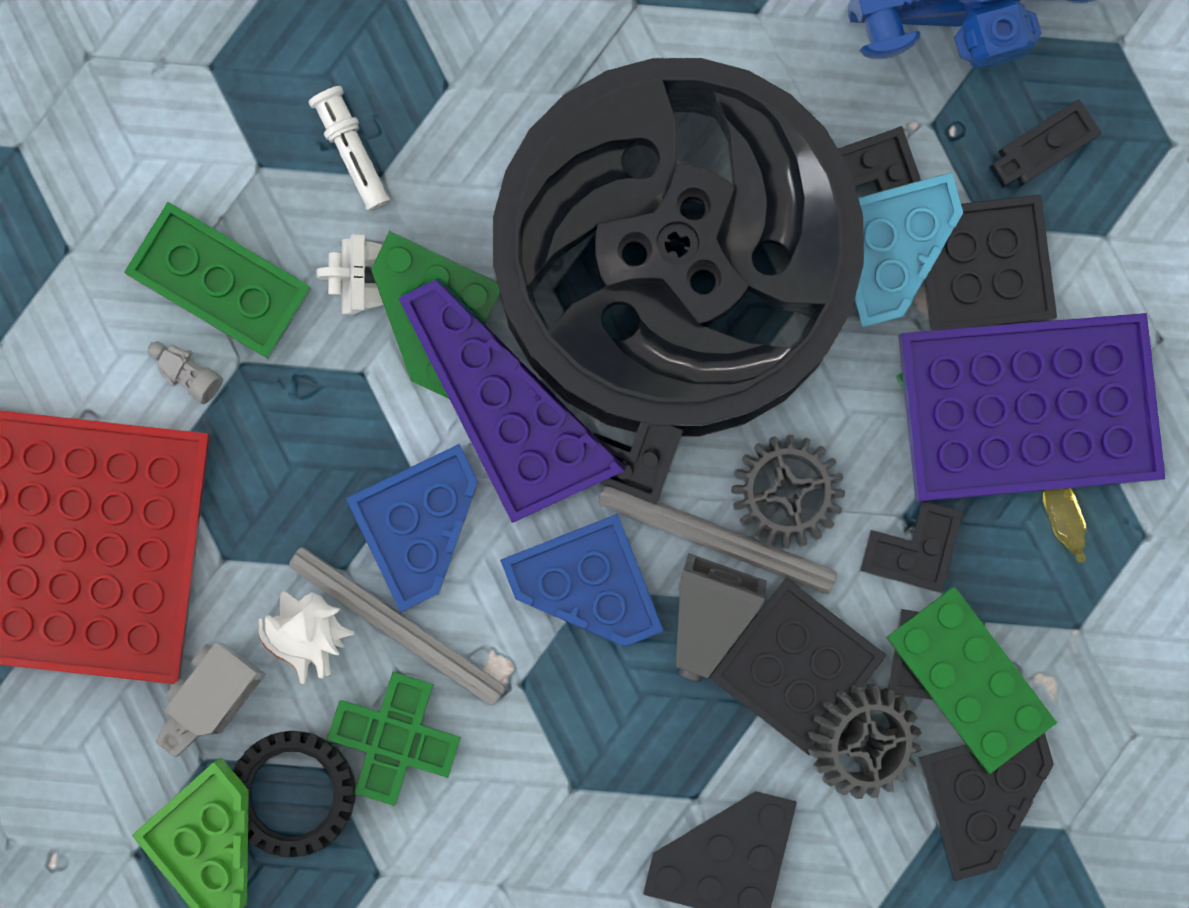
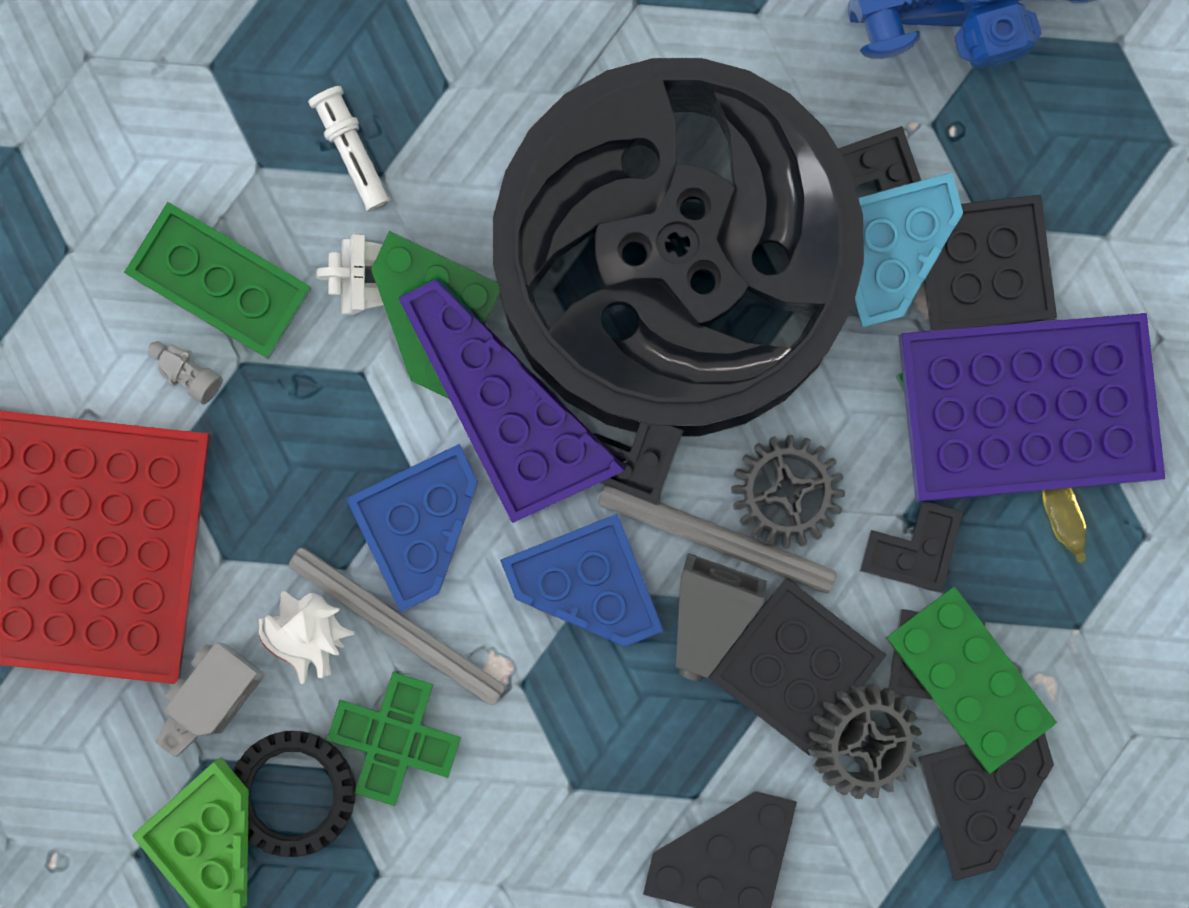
black hinge [989,99,1102,188] -> none

